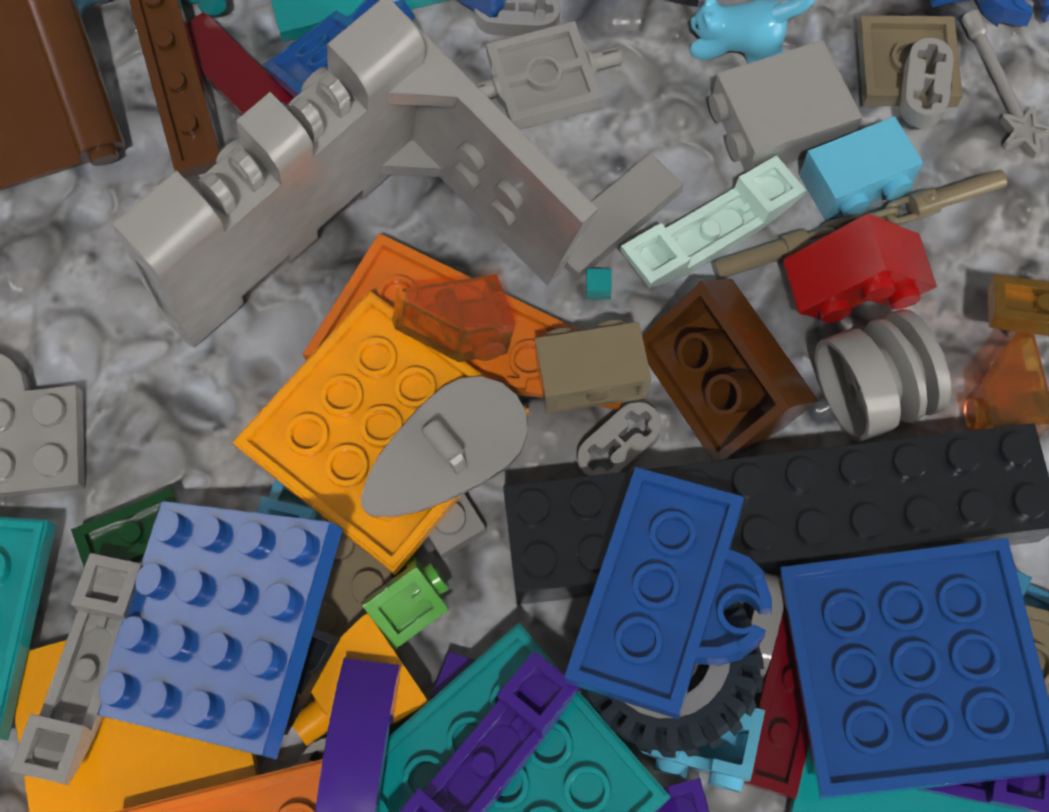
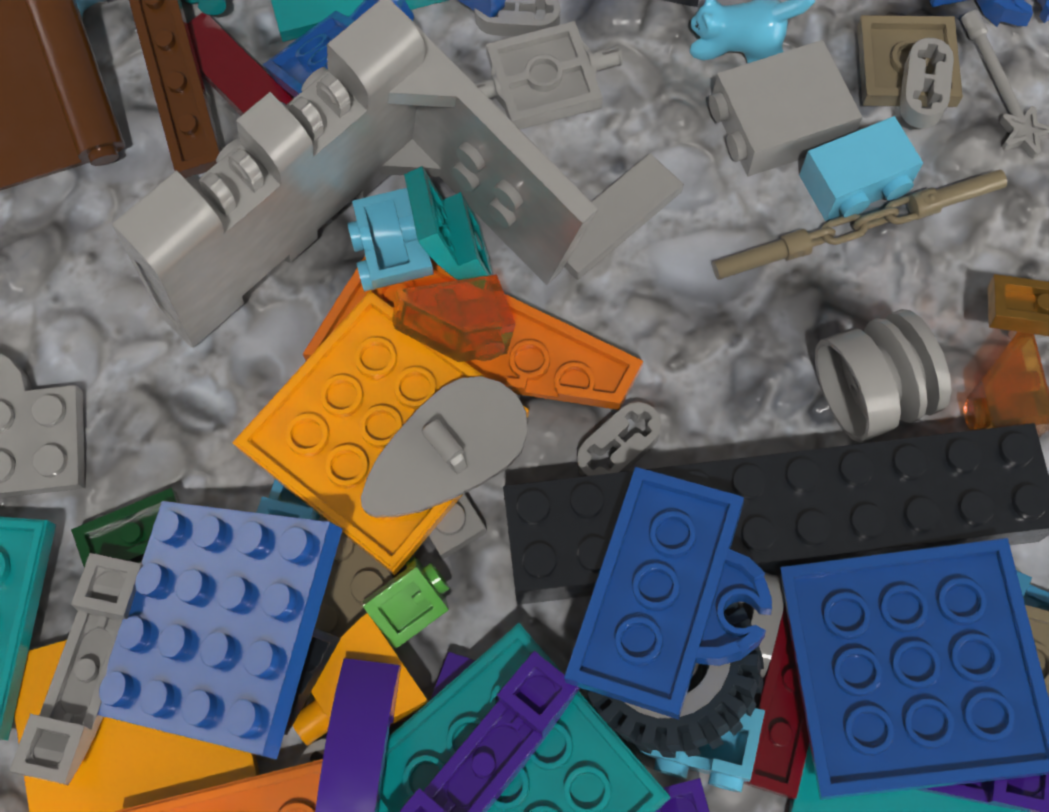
dark tan brick [535,320,651,415] -> none
teal piece [586,268,612,300] -> none
light aqua slope [620,155,807,288] -> none
reddish brown slope [642,279,819,461] -> none
red brick [783,213,937,323] -> none
none -> medium azure cylinder [347,188,434,292]
none -> teal slope [404,166,497,294]

